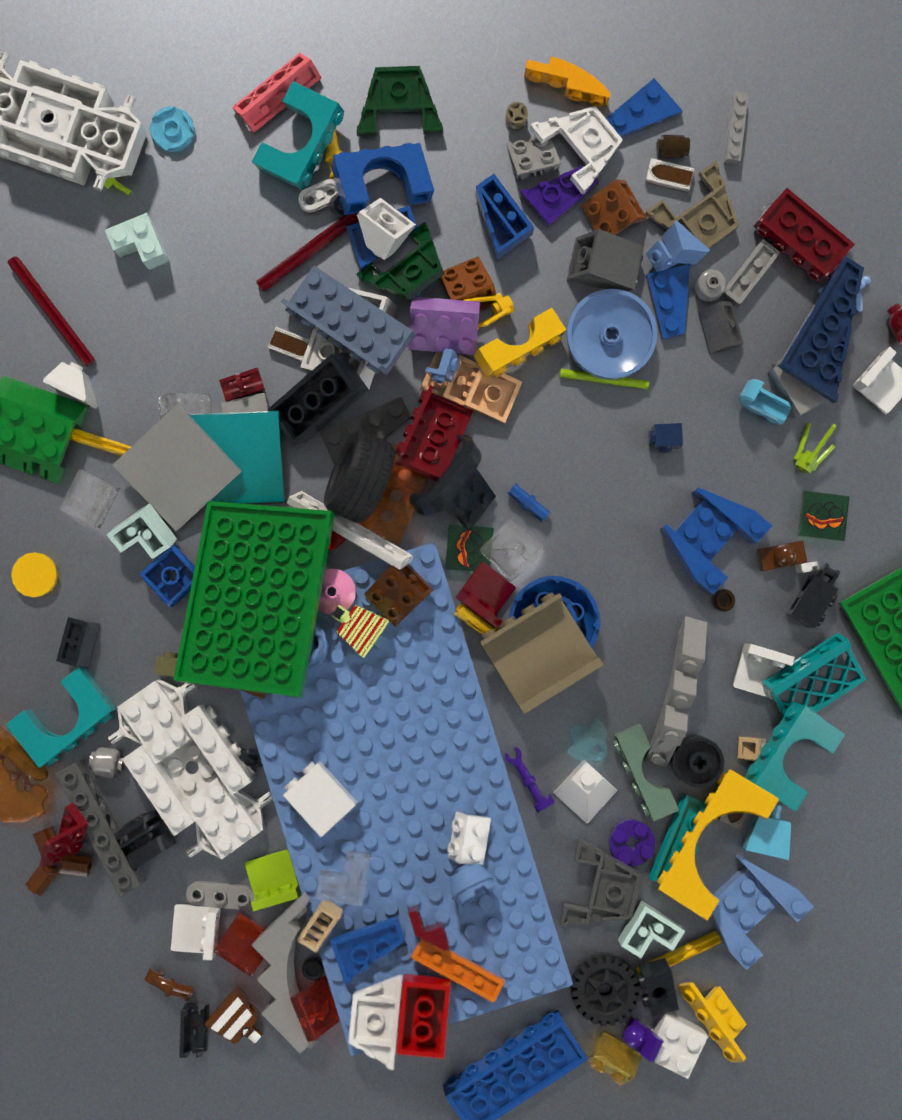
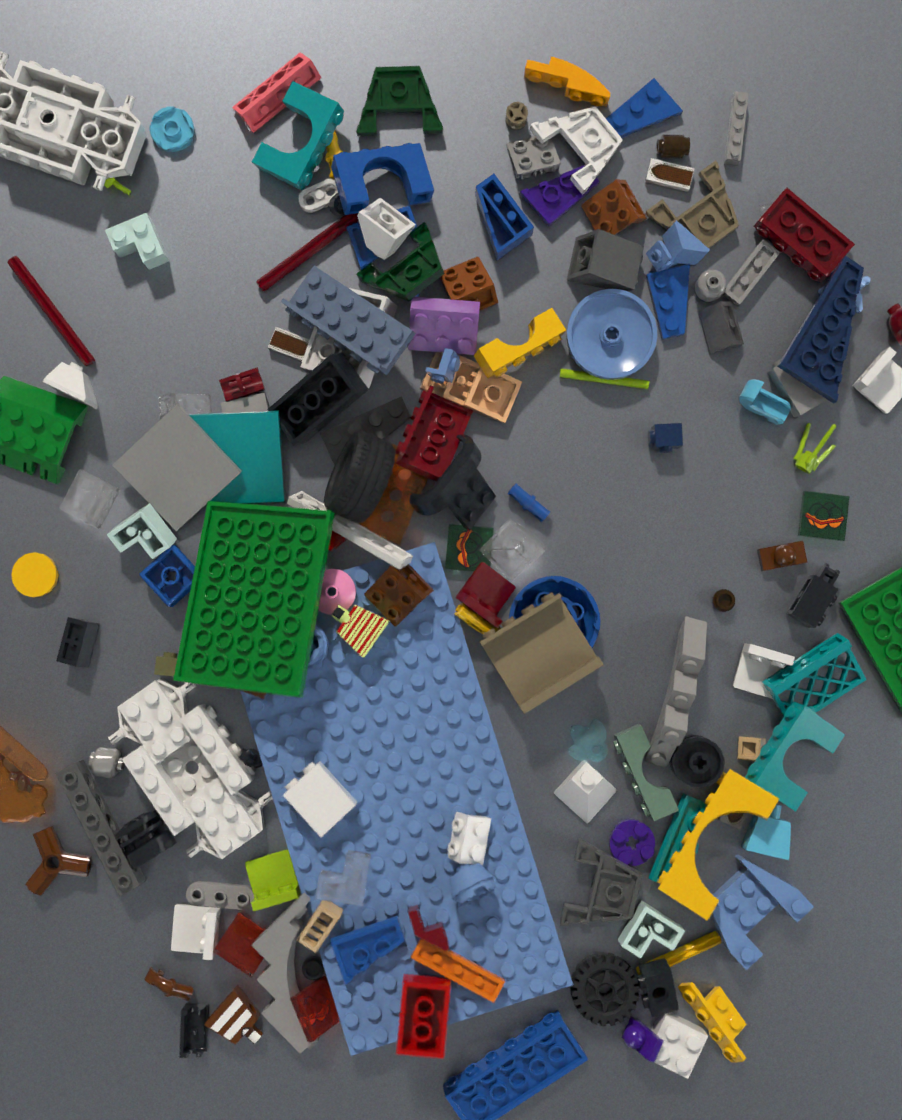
teal arch [6,667,117,768] -> none
dark red bracket [40,803,89,868] -> none
yellow axle [70,428,132,456] -> none
white wing [348,975,403,1070] -> none
yellow plant [463,293,514,329] -> none
dark purple piece [505,747,555,813] -> none
clear yellow bracket [587,1031,643,1085] -> none
blue wedge [660,487,772,595] -> none
white tile [795,561,819,574] -> none

